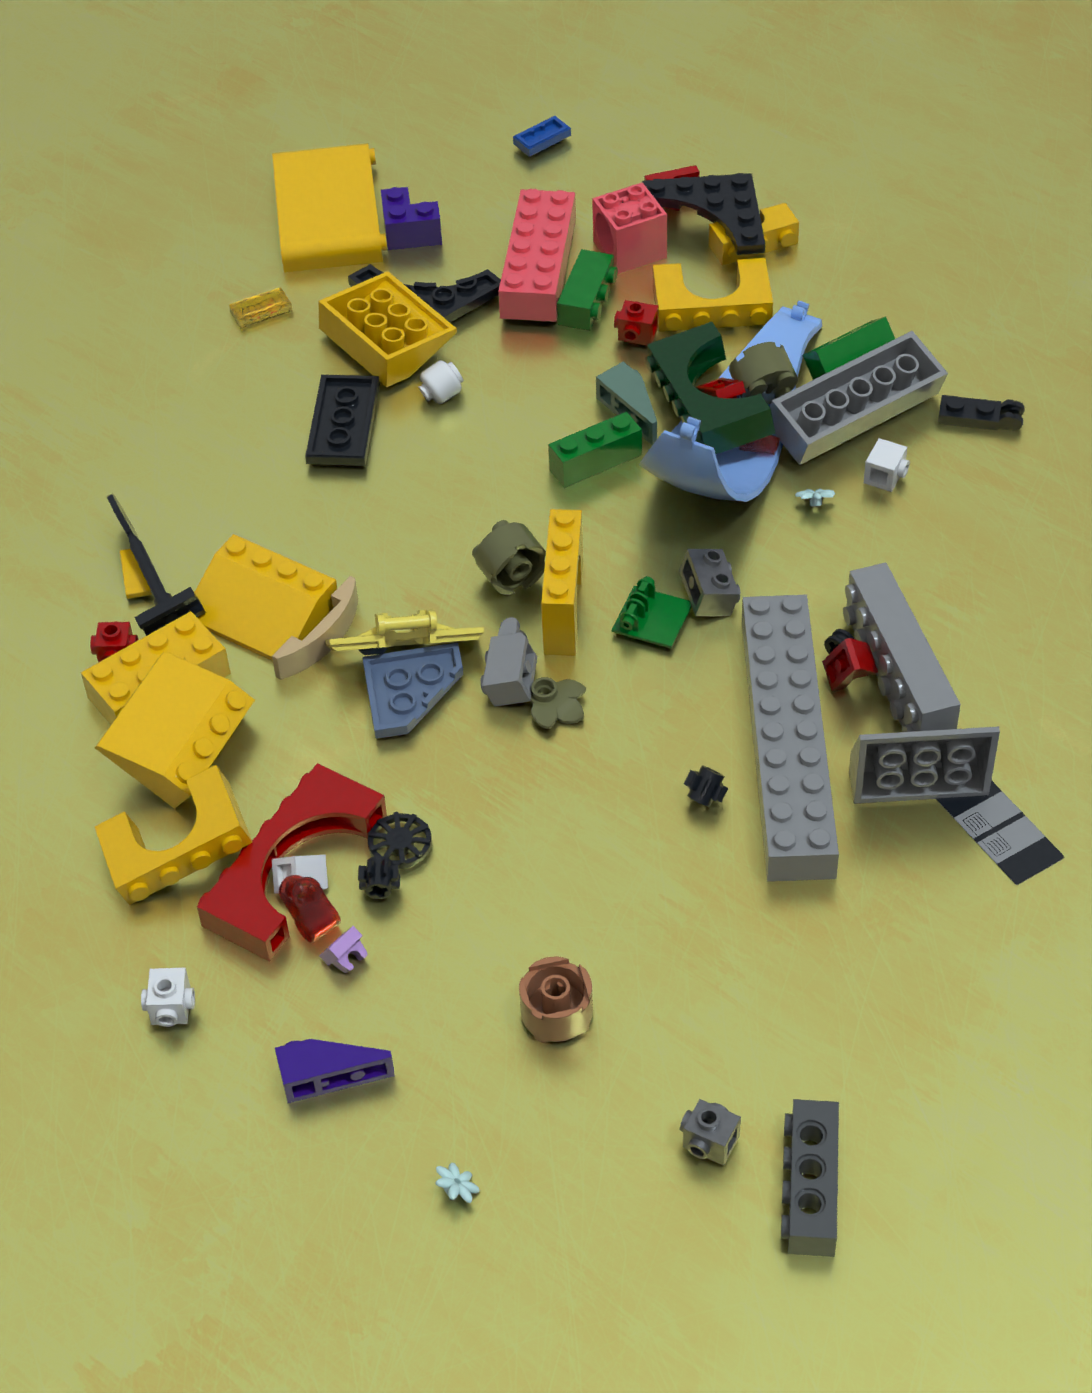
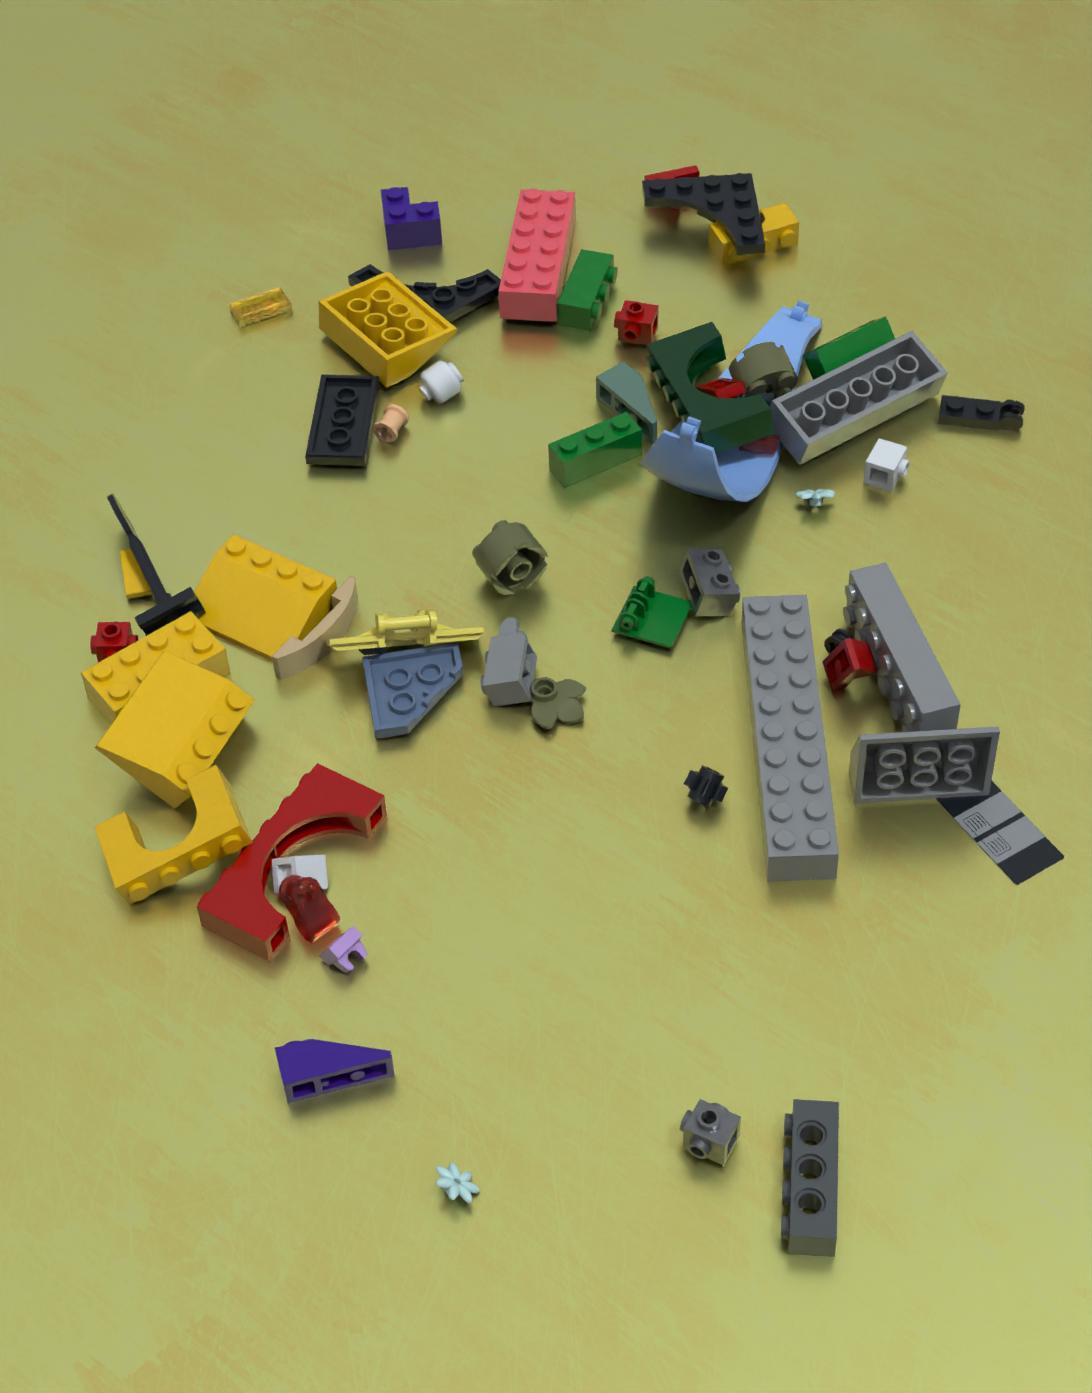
white brick [141,968,195,1027] -> none
yellow windscreen [272,143,387,273] -> none
black gear [358,856,400,899] -> none
black wheel [368,812,432,869] -> none
blue plate [513,116,571,157] -> none
nougat brick [519,956,593,1043] -> none
yellow arch [541,509,583,656] -> none
coral brick [592,182,667,274] -> none
yellow arch [653,258,773,332] -> none
none -> light nougat bush [372,404,409,443]

